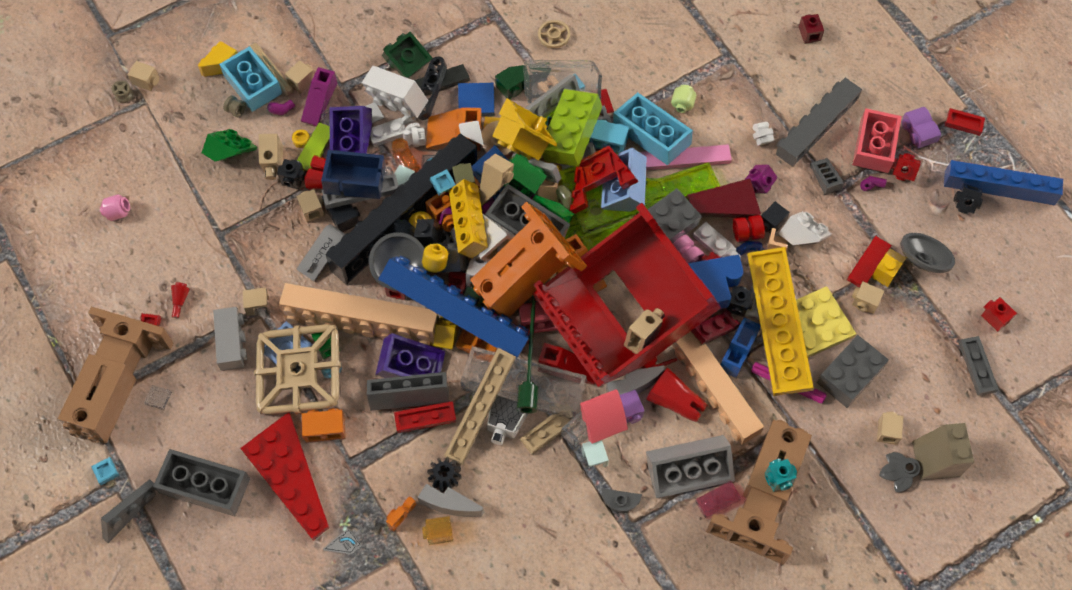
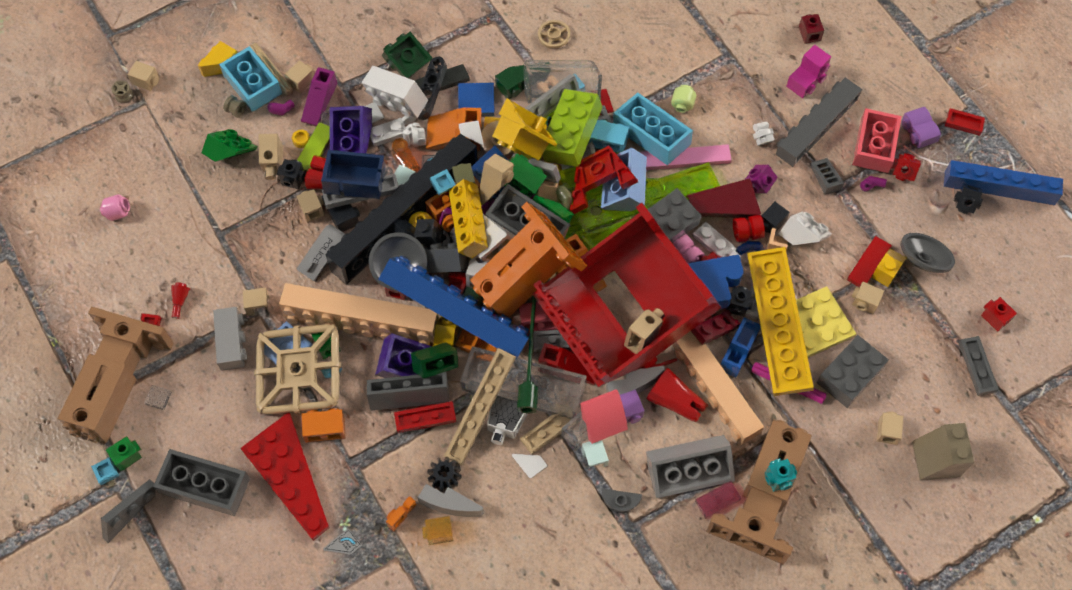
yellow head [422,244,449,273] -> none
dark grey plate [879,452,920,493] -> none
none -> green brick [106,436,142,472]
none -> dark green brick [411,342,459,379]
none -> white sticker [512,454,547,478]
none -> light grey plate [533,330,572,352]
none -> dark pink brick [786,44,832,99]

